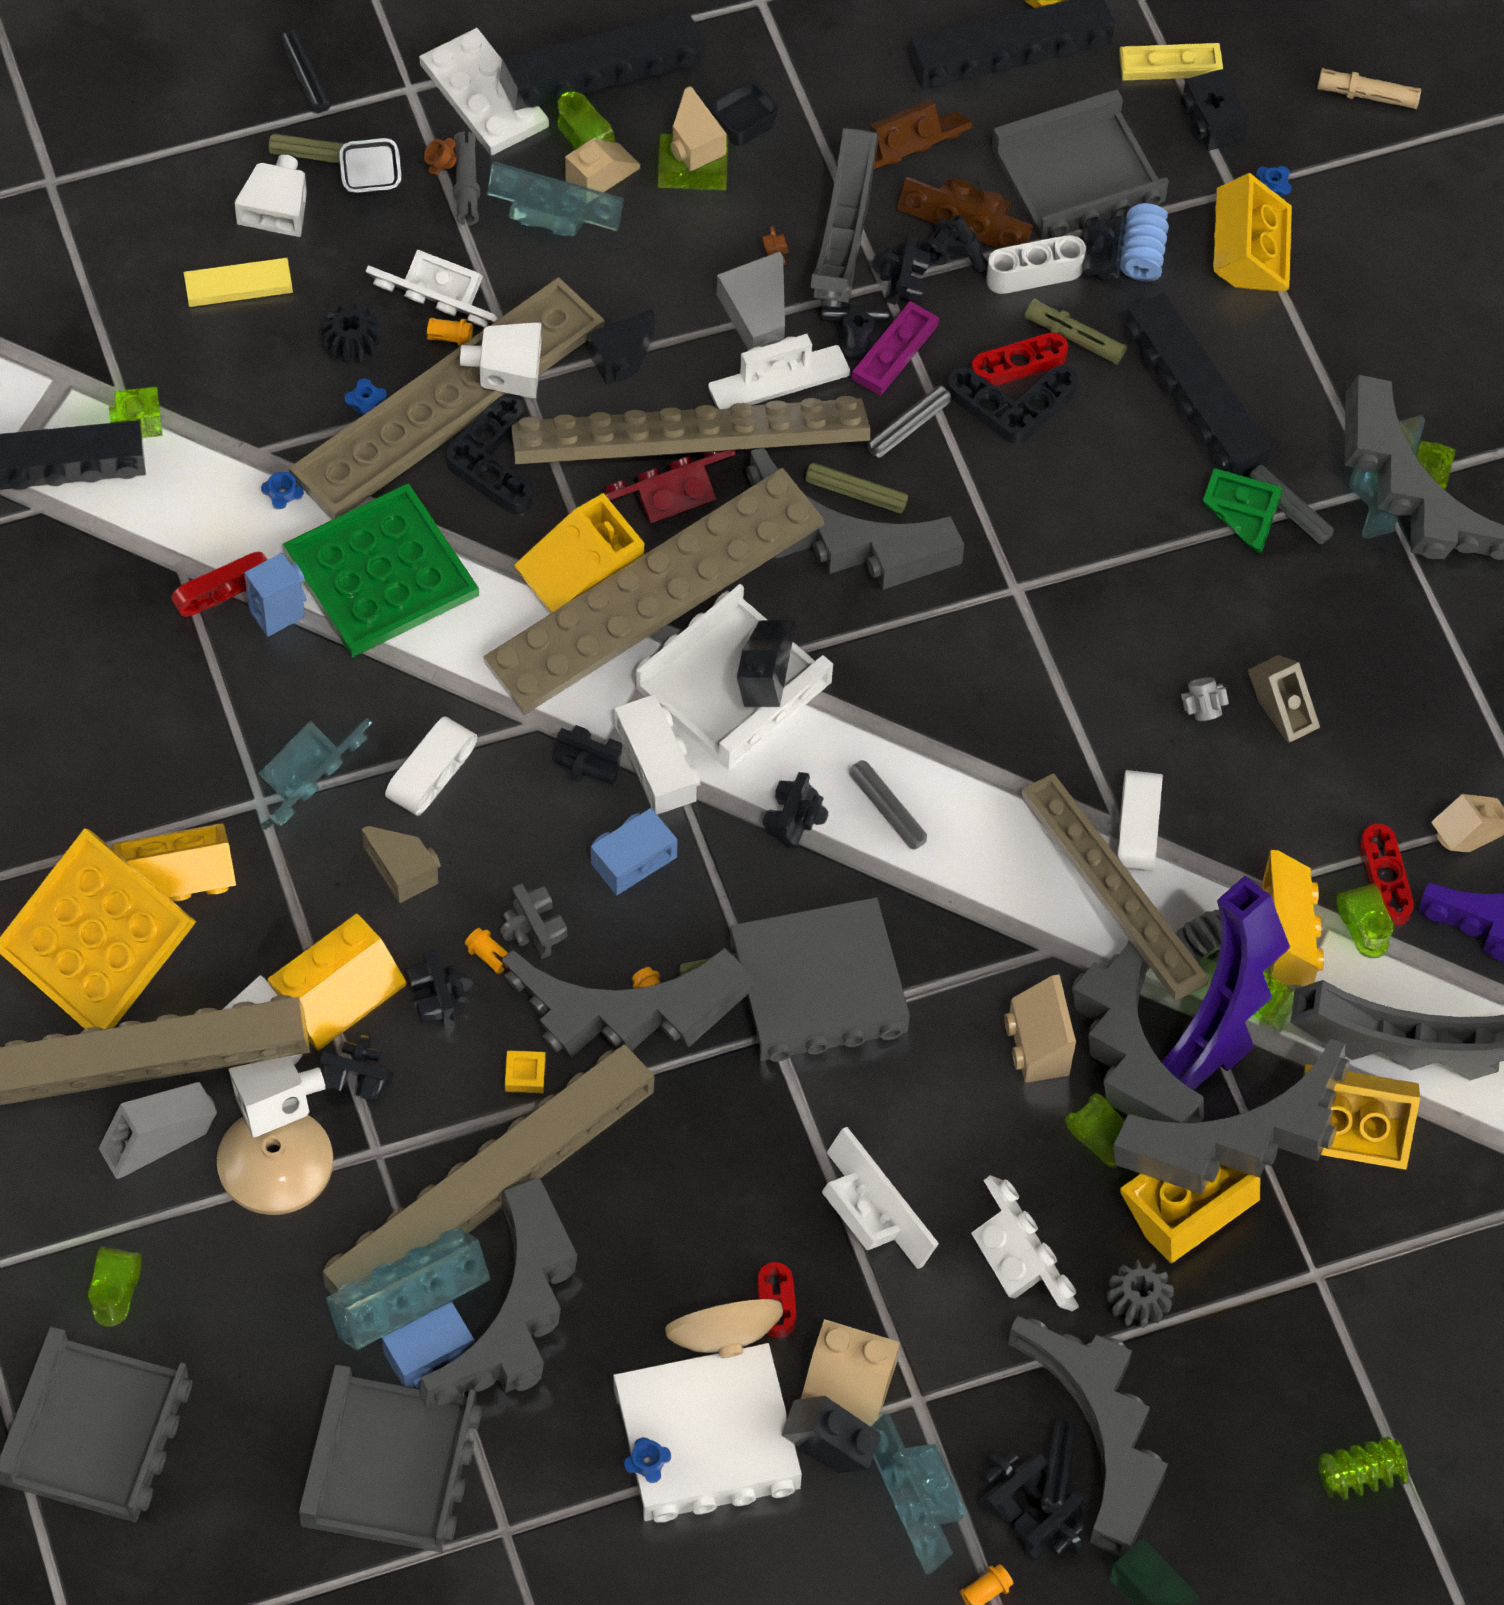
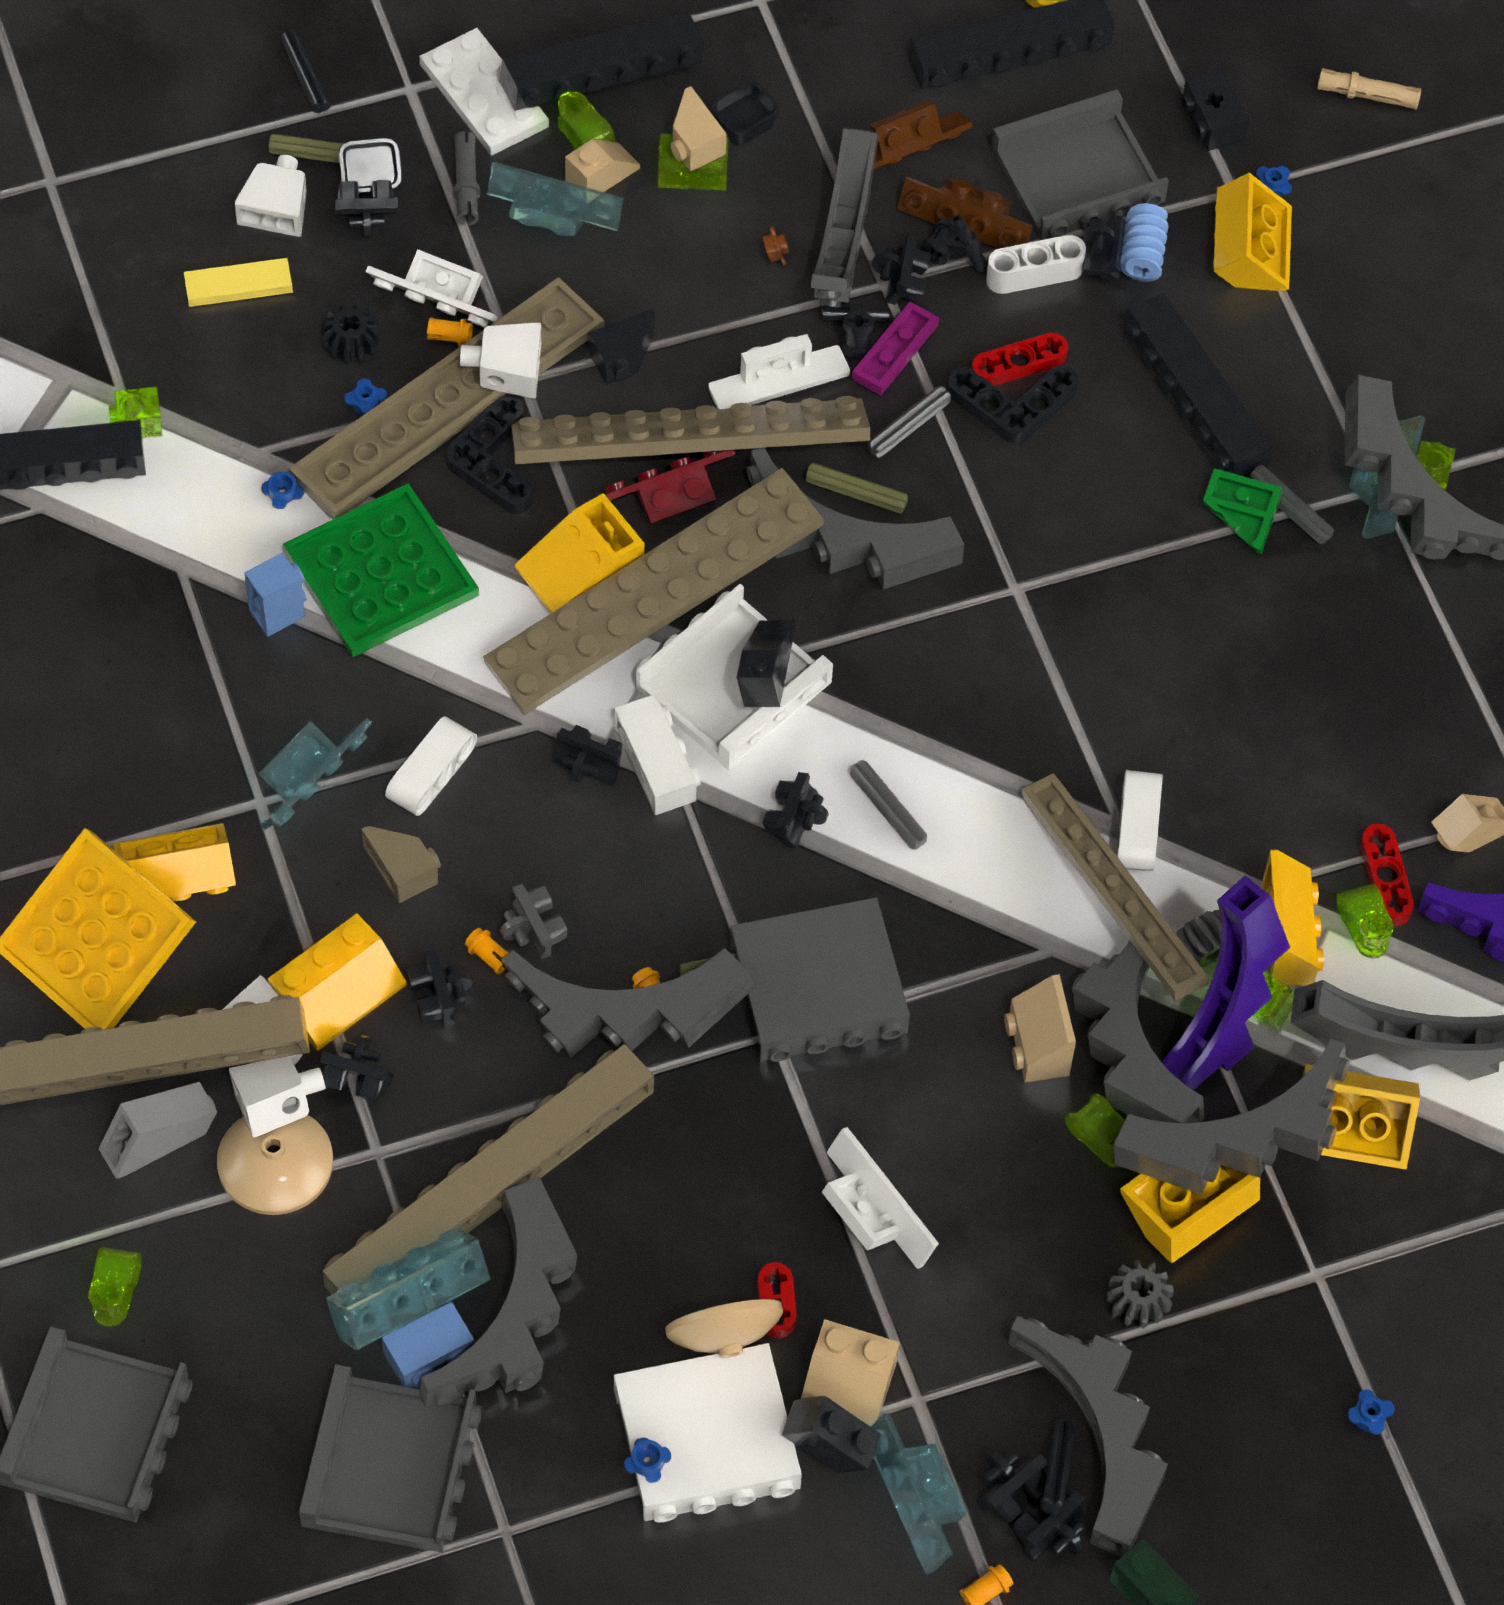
red beam [171,552,268,617] -> none
dark orange plate [424,138,456,175] -> none
yellow plate [505,1051,545,1093] -> none
medium blue brick [591,808,678,895] -> none
light grey slope [717,252,785,350] -> none
white bracket [971,1175,1079,1311] -> none
olive pin [1025,298,1127,365] -> none
light yellow tile [1119,43,1223,81] -> none
light grey gear [1181,677,1229,721] -> none
dark tan slope [1248,655,1320,743] -> none
clear neon green piece [1319,1436,1408,1501] -> none
none -> black hips [334,180,398,237]
none -> blue plate [1348,1389,1395,1435]

